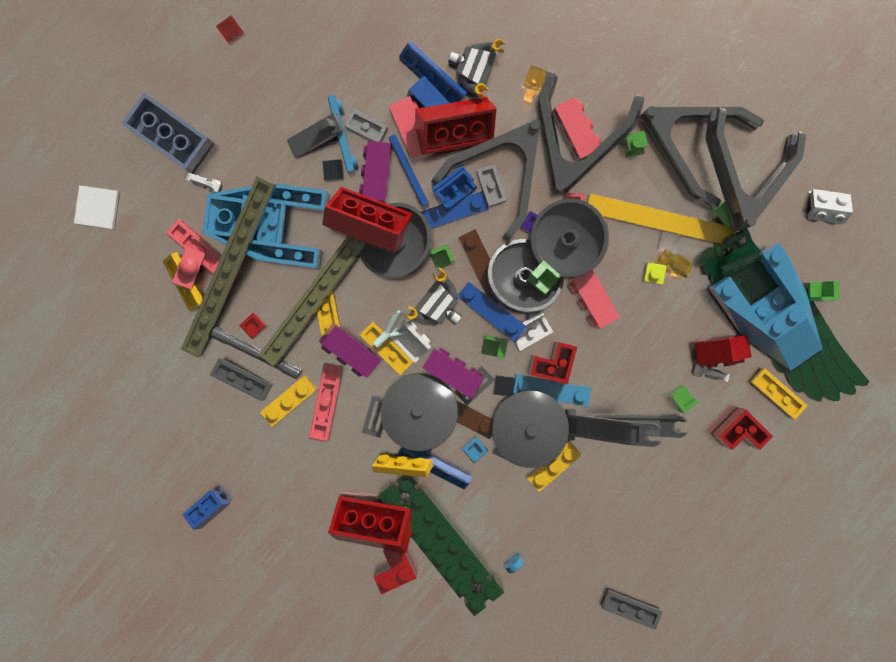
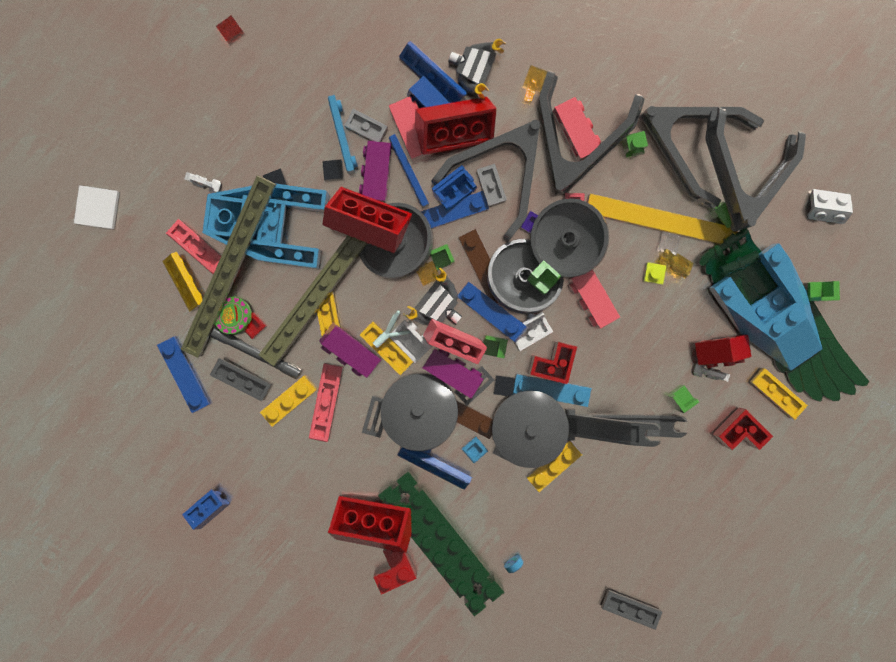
sand blue brick [121,93,213,173] -> none
coral tile [172,247,205,290] -> none
dark grey hinge [287,113,344,158] -> none
yellow plate [372,455,433,478] -> none
none -> blue plate [157,336,210,413]
none -> bright green tile [215,297,252,335]
none -> black tile [263,168,287,185]
none -> clear yellow plate [417,261,439,286]
none -> coral brick [423,319,487,364]

